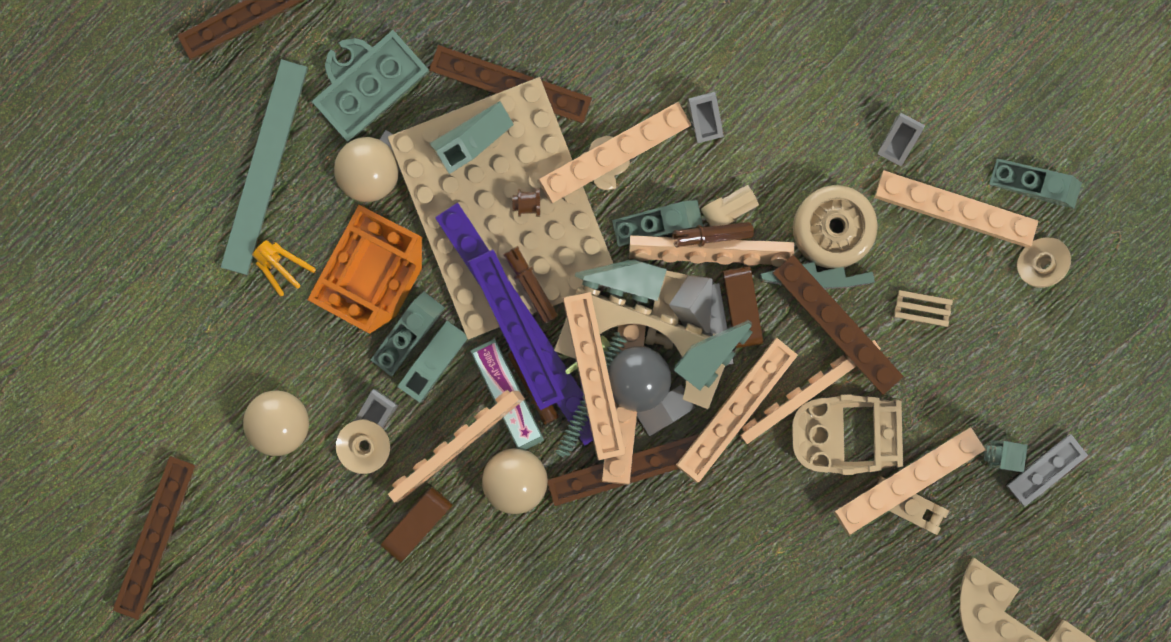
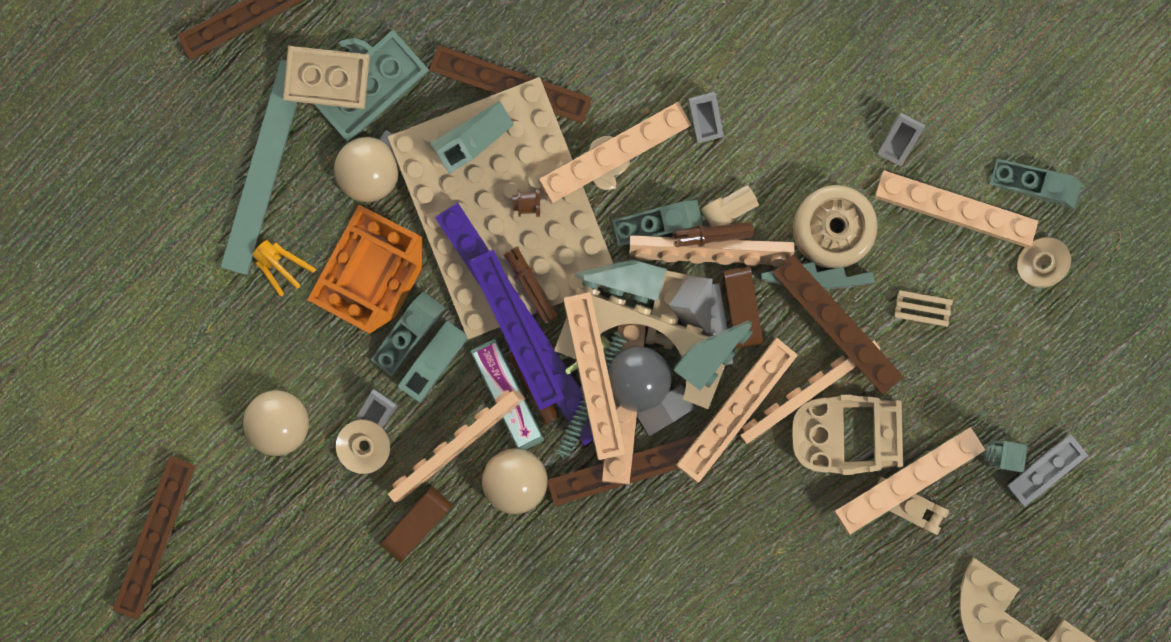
none -> tan tile [283,46,370,109]

